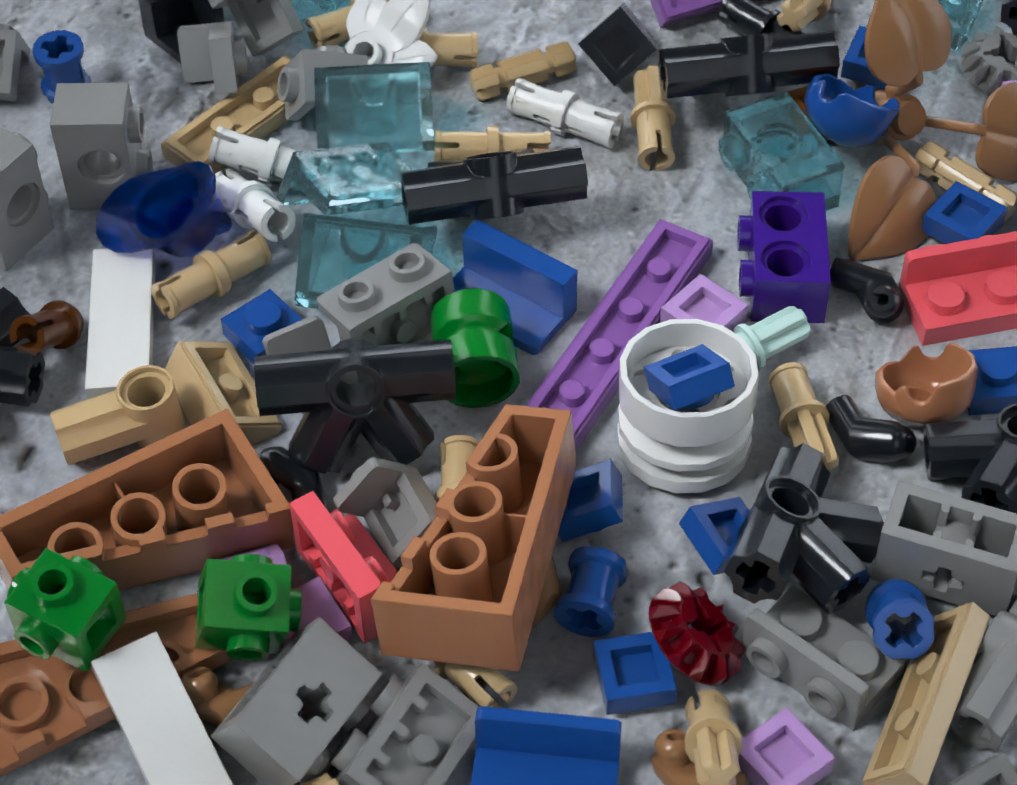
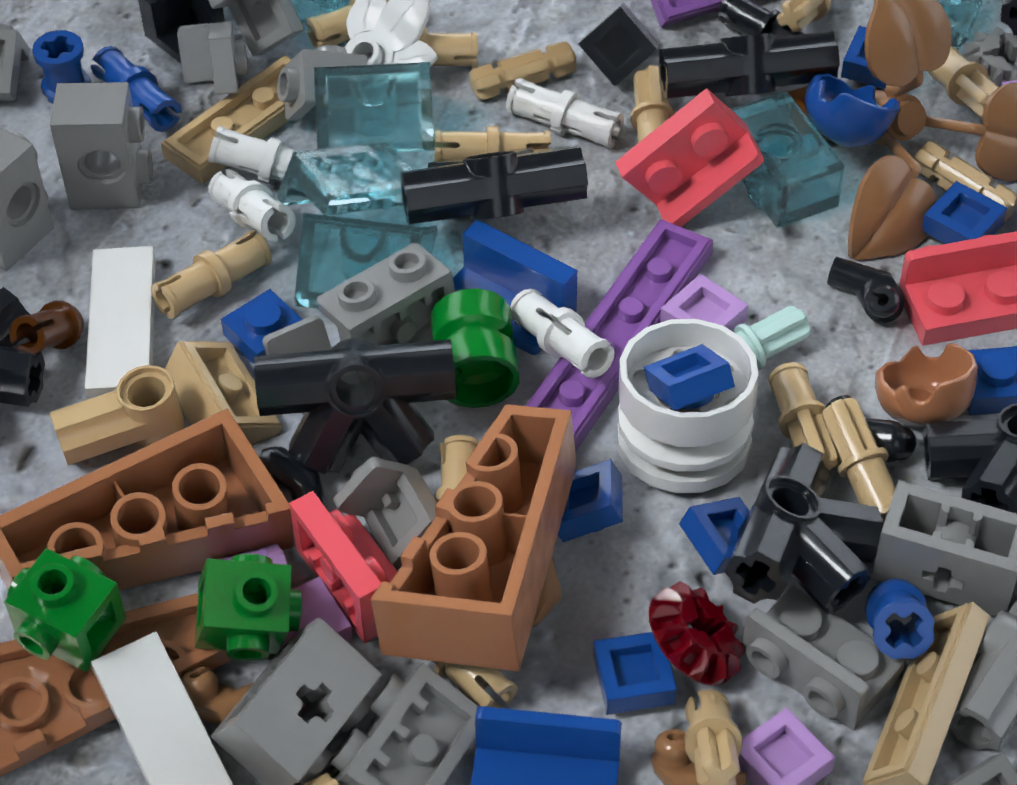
clear blue piece [96,161,232,258] -> none
blue bush [554,546,628,637] -> none
dark purple brick [737,191,831,323] -> none
none -> blue pin [91,46,182,132]
none -> white pin [510,288,615,378]
none -> coral bracket [615,88,764,227]
none -> tan axle [822,398,895,522]
none -> tan axle [928,46,999,119]

